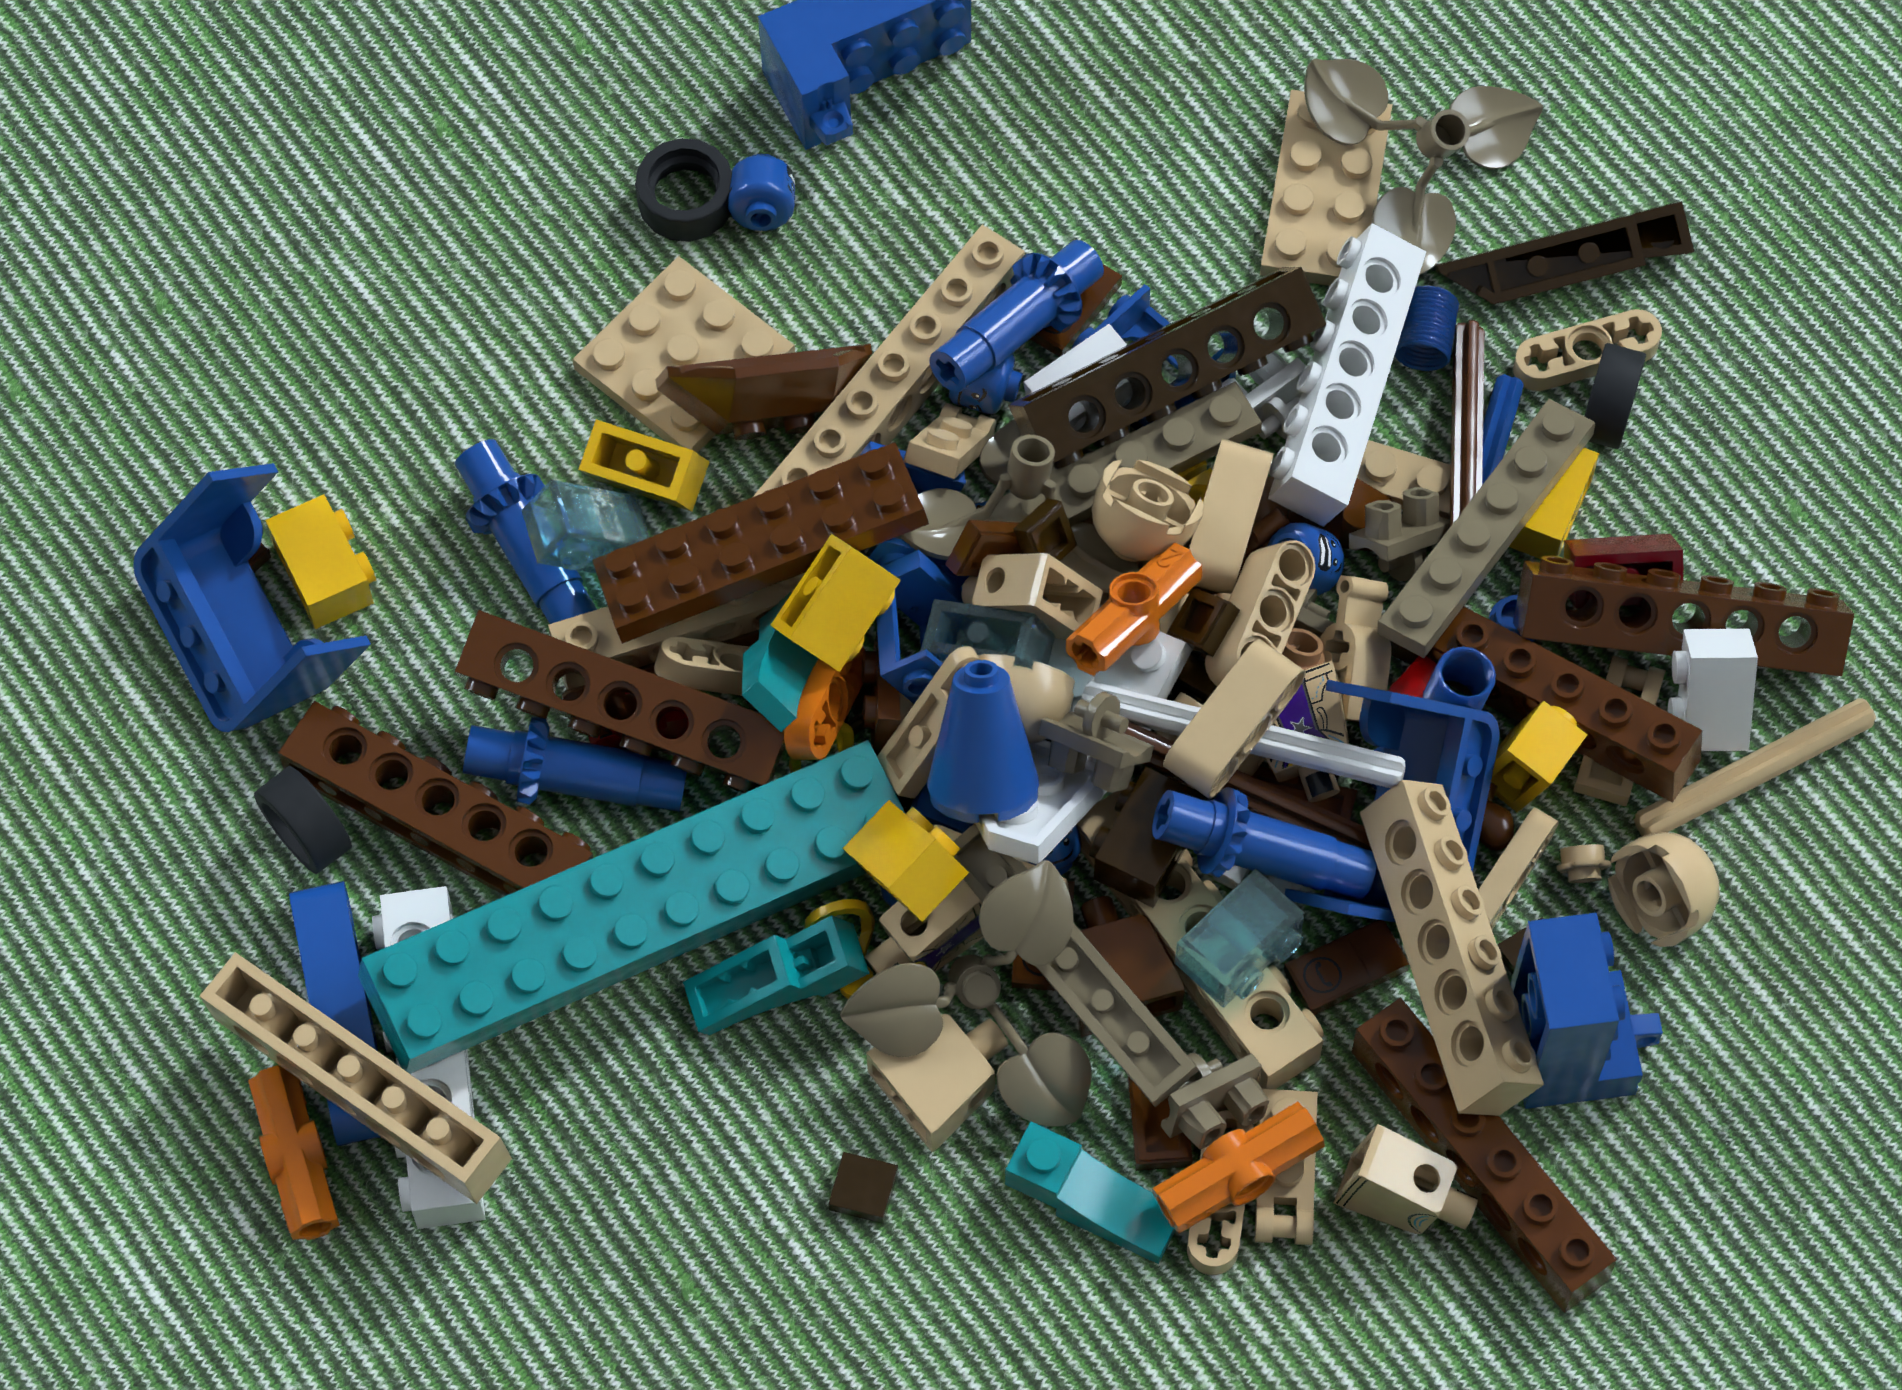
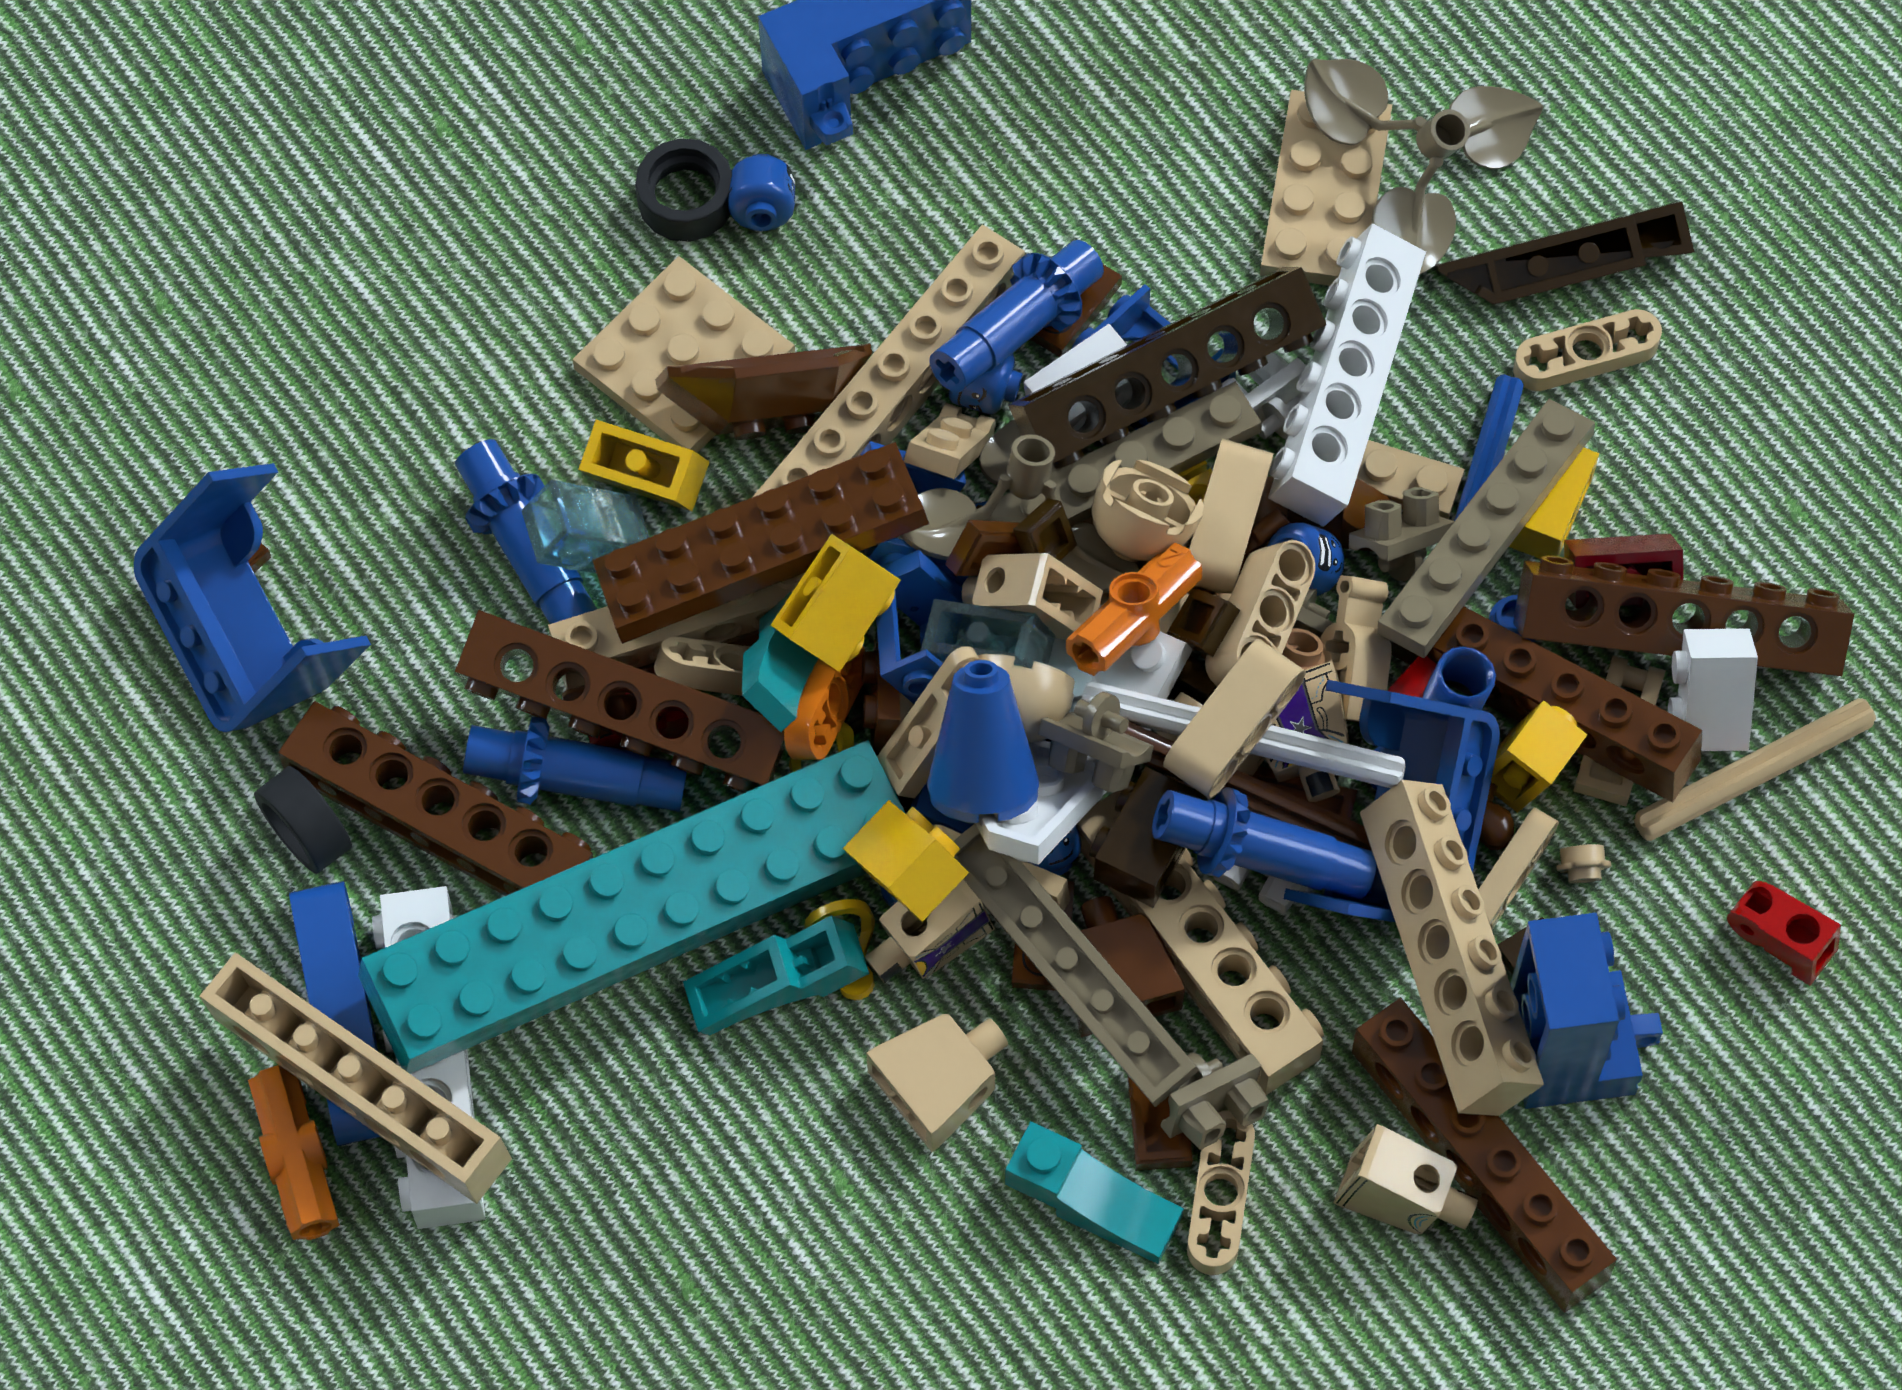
yellow brick [265,494,376,629] -> none
dark brown tile [828,1152,898,1224] -> none
dark tan plant [840,860,1092,1127] -> none
orange piece [1152,1102,1325,1234] -> none
clear light blue brick [1175,869,1305,1008] -> none
tan plate [1255,1089,1318,1245] -> none
reddish brown tile [1284,920,1409,1015] -> none
blue piece [1395,285,1459,371] -> none
axle [1449,320,1485,528] -> none
black tyre [1584,343,1646,449] -> none
tan cylinder [1608,832,1720,947] -> none
none -> red leg [1727,881,1841,986]

